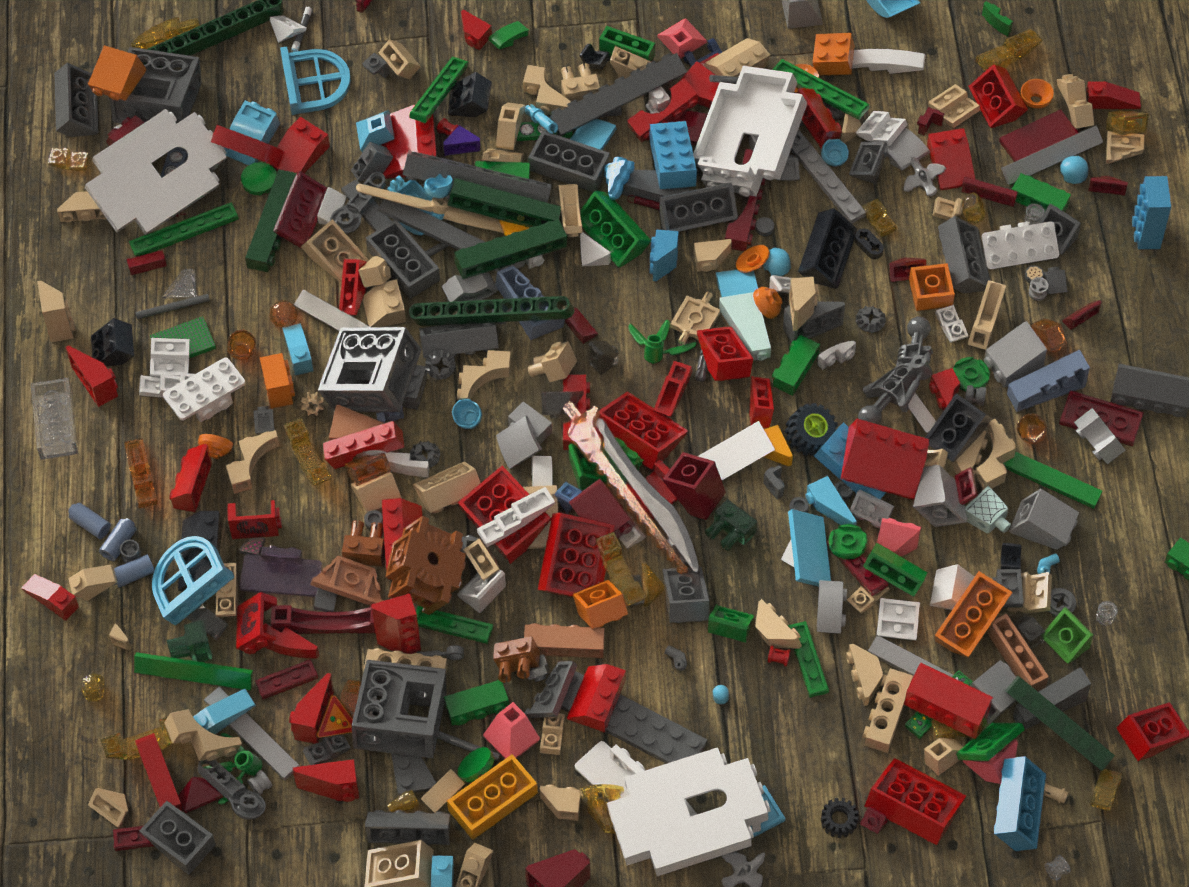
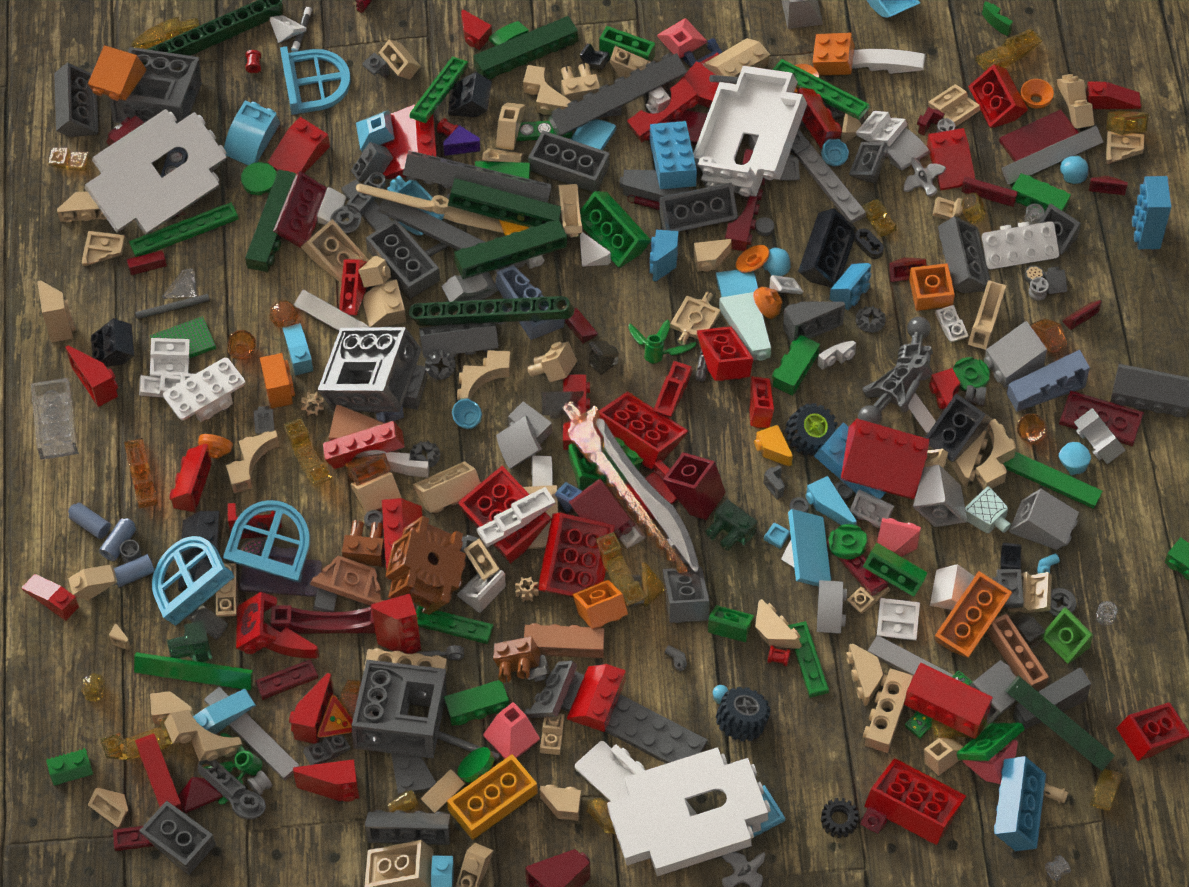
red slope [211,125,282,167] -> none
medium azure hair [424,174,453,199] -> none
medium azure pin [525,104,558,134] -> none
clear yellow slope [579,784,625,802] -> none
dark azure rock [604,157,635,200] -> none
white sticker [698,421,775,480] -> none
tan slope [789,277,819,331] -> none
dark red slope [955,467,978,505] -> none
none -> green brick [46,748,93,785]
none -> tan wing [81,231,126,266]
none -> tan slope [150,691,194,725]
none -> medium azure window [223,500,310,583]
none -> red bush [245,50,261,73]
none -> dark green brick [473,16,578,79]
none -> tan gear [515,577,539,602]
none -> black wheel [716,687,771,742]
none -> medium azure tile [764,523,790,549]
none -> dark azure slope [830,263,872,310]
none -> light grey wheel [936,118,955,133]
none -> medium azure hair [1059,442,1091,475]

